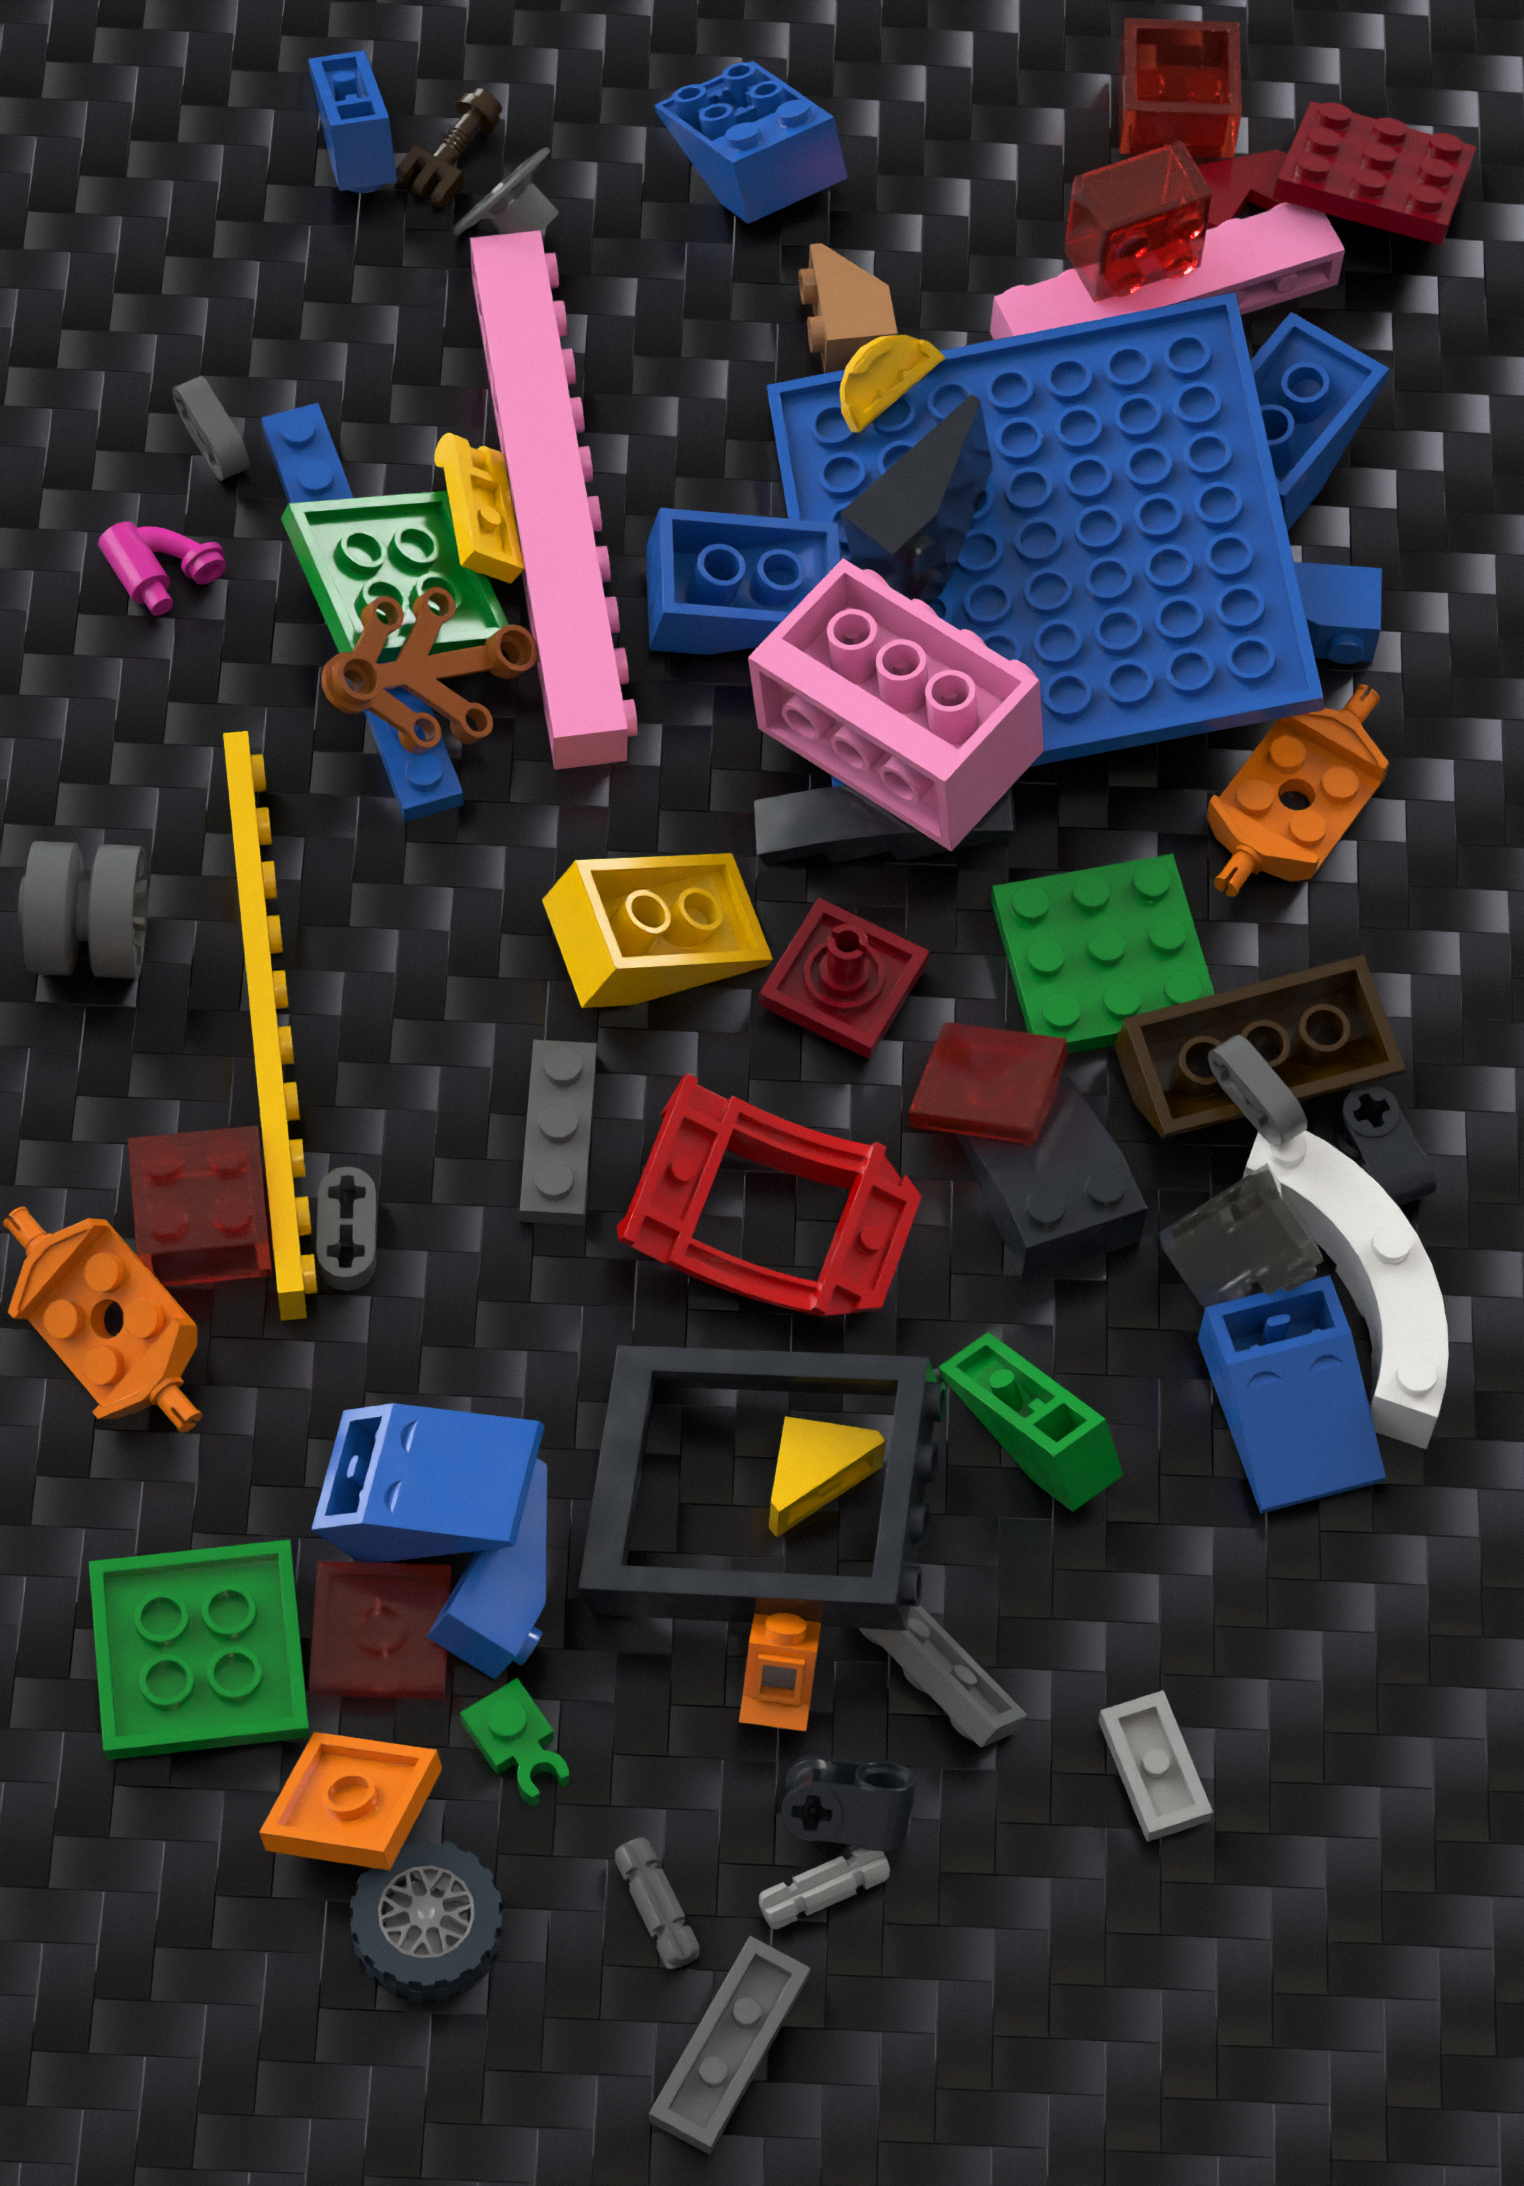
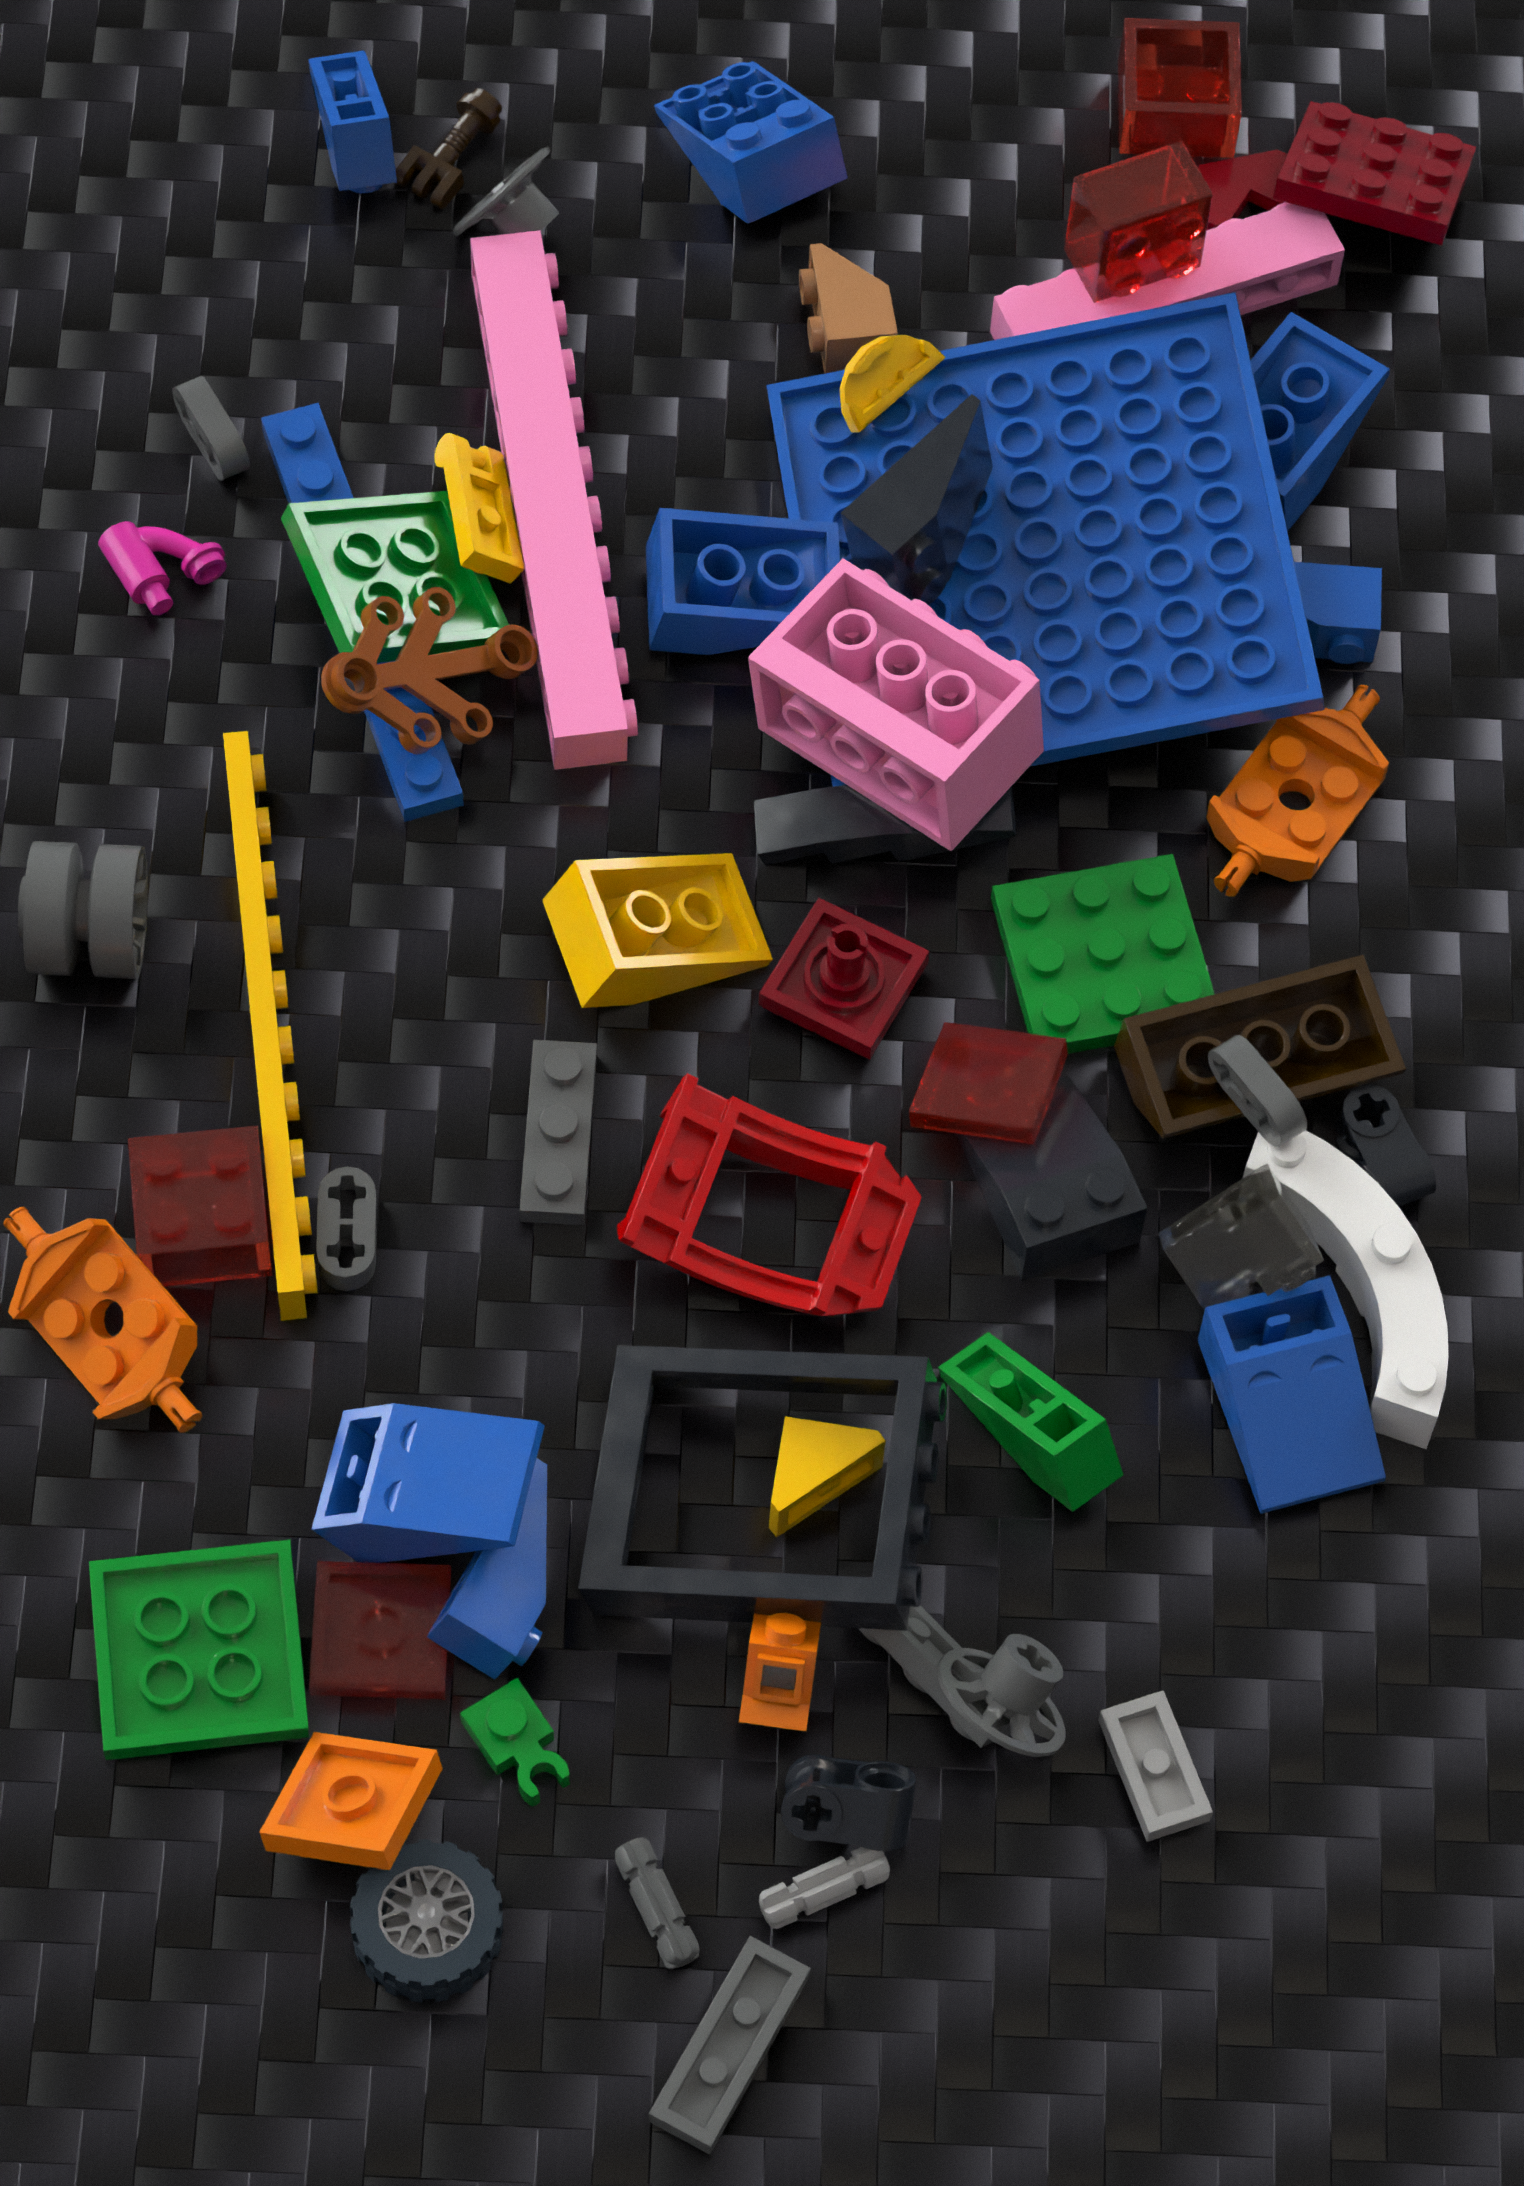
none -> dark grey wheel [937,1634,1066,1757]

